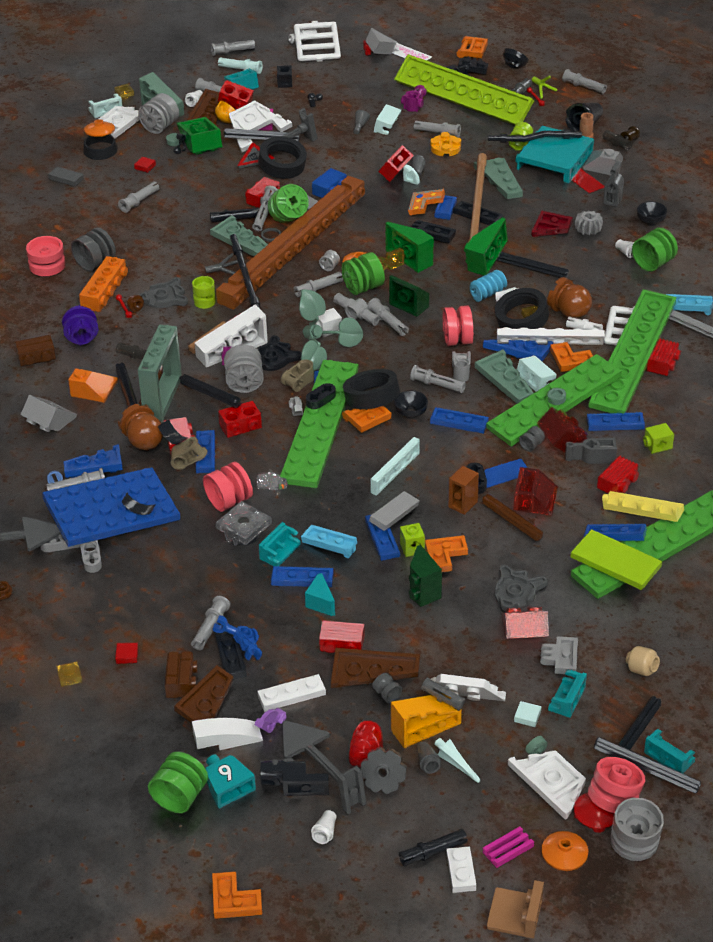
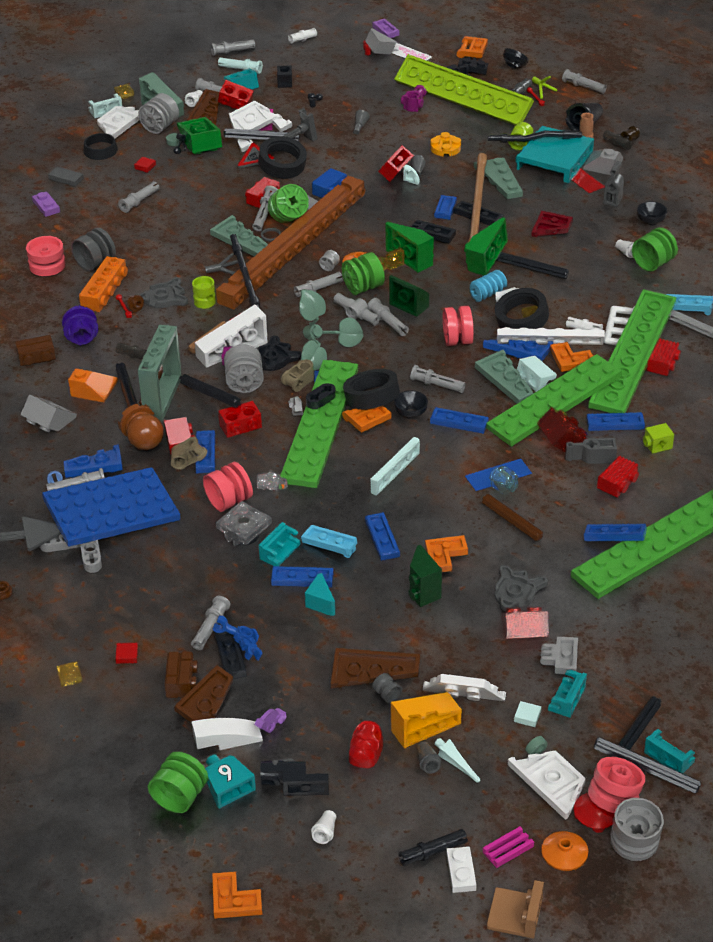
orange dish [84,119,115,137] -> none
black sticker [122,492,156,515] -> none
black sticker [158,419,188,445] -> none
black pin [210,207,259,223] -> none
light orange hair [215,101,235,124] -> none
white plate [258,674,326,712] -> none
dark grey piece [283,720,366,814] -> none
white bar [294,21,341,62] -> none
white brick [315,308,342,337] -> none
brick [319,620,365,653] -> none
dark grey plant [361,747,407,794] -> none
light grey tile [369,491,420,531] -> none
light aqua hinge [374,104,401,135] -> none
lime brick [400,523,425,557] -> none
orange tile [408,189,445,215] -> none
light grey pin [414,120,461,138] -> none
dark grey pin [421,677,466,711] -> none
dark orange brick [448,466,479,515] -> none
light grey piece [452,351,471,382] -> none
black beam [467,463,487,494] -> none
clear red slope [513,467,558,515] -> none
dark grey wheel [519,426,545,452] -> none
dark orange tile [547,277,592,318] -> none
sand green tile [547,388,566,405] -> none
lime tile [571,529,662,590] -> none
light grey gear [575,210,603,235] -> none
light yellow hinge [602,491,684,522] -> none
tan head [626,646,660,676] -> none
none -> medium lavender plate [32,191,60,217]
none -> medium lavender plate [372,19,399,39]
none -> clear light blue head [489,466,518,494]

